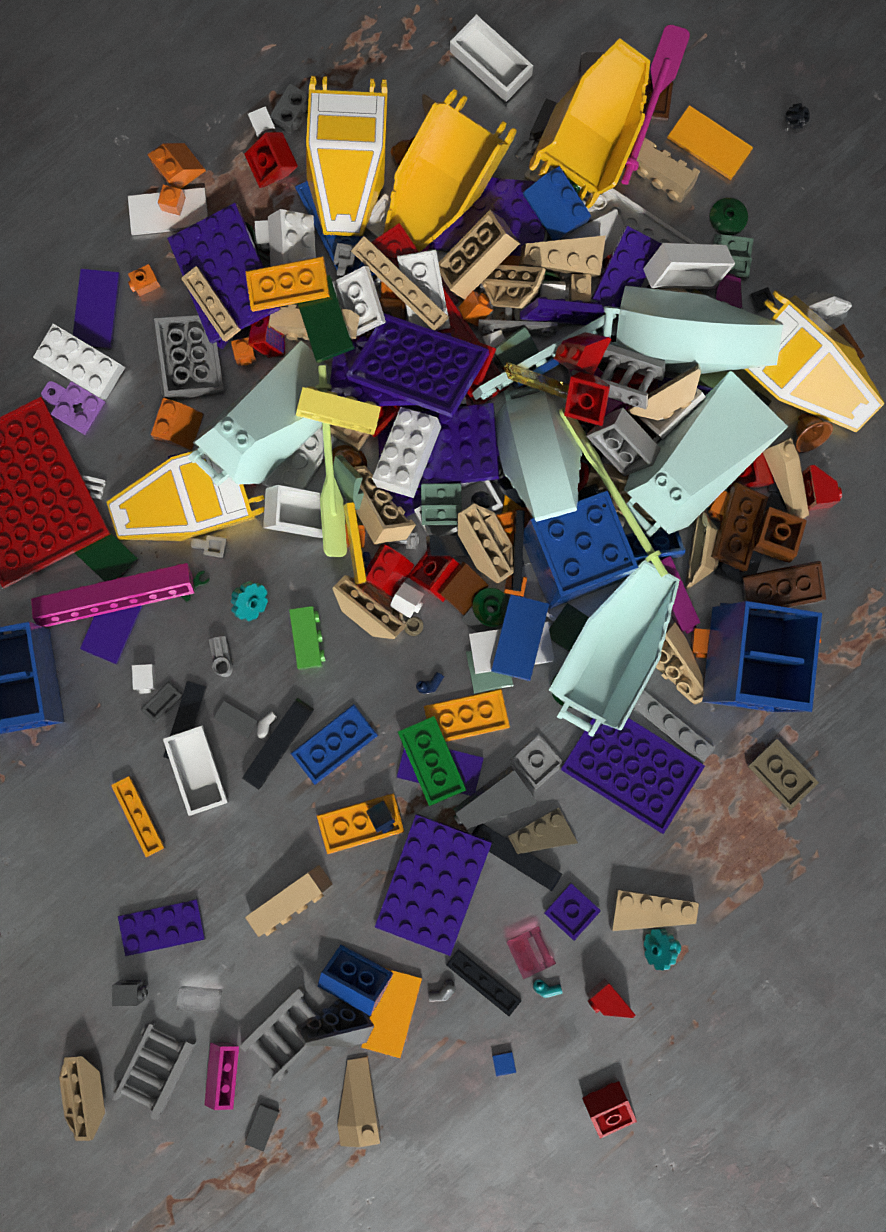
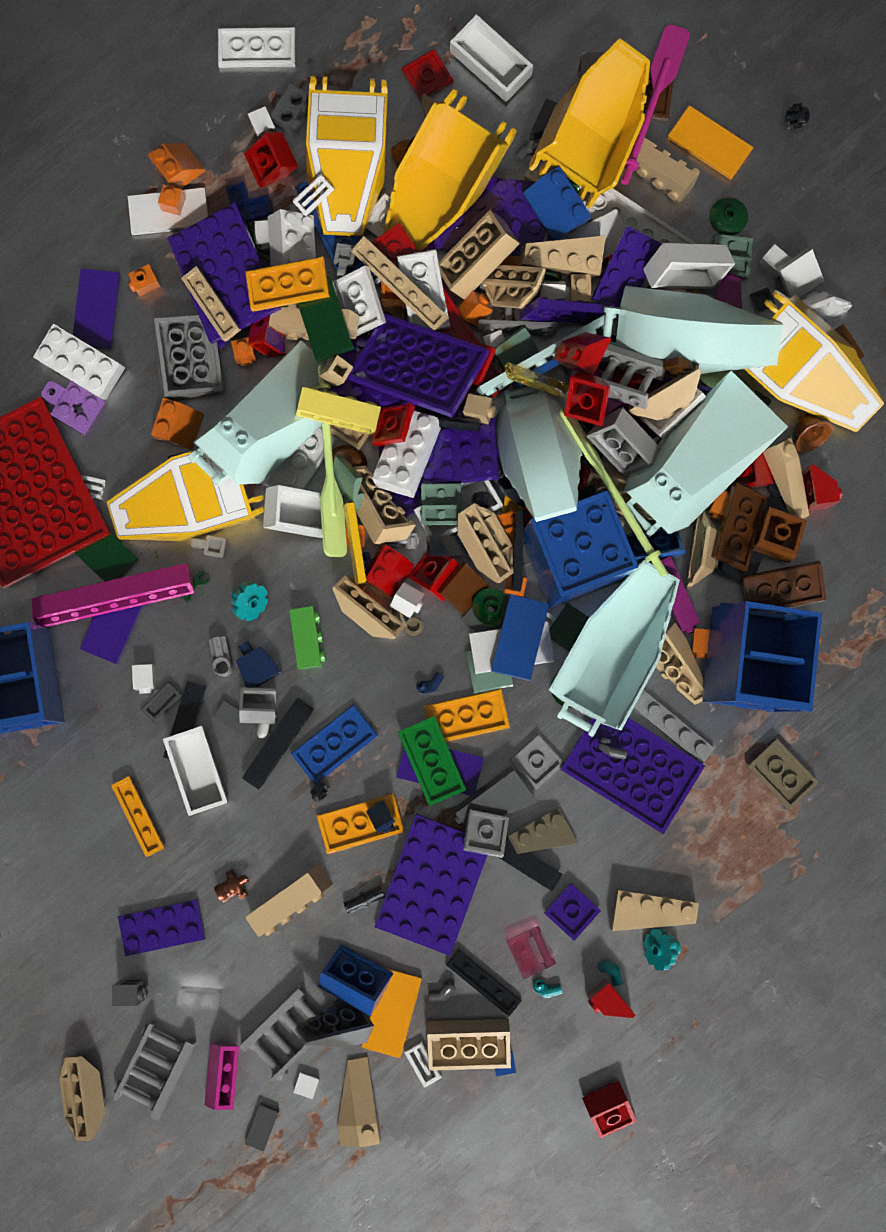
none -> copper piece [214,869,249,903]
none -> white tile [218,27,295,68]
none -> clear blue plate [225,182,273,222]
none -> dark blue torso [236,641,282,688]
none -> light grey piece [239,687,276,724]
none -> white tile [293,174,335,216]
none -> white tile [293,1072,320,1099]
none -> black plate [310,782,330,802]
none -> tan brick [319,355,353,387]
none -> black pin [343,885,385,914]
none -> red tile [372,403,415,447]
none -> red tile [401,49,454,102]
none -> white tile [404,1040,442,1088]
none -> tan slope [427,1019,511,1070]
none -> black pin [439,415,481,432]
none -> tan brick [463,394,496,424]
none -> light grey tile [463,809,509,858]
none -> dark grey arm [598,738,627,760]
none -> teal arm [598,960,623,986]
none -> reddish brown plate [663,357,692,375]
none -> white brick [758,244,792,279]
none -> white tile [777,248,824,298]

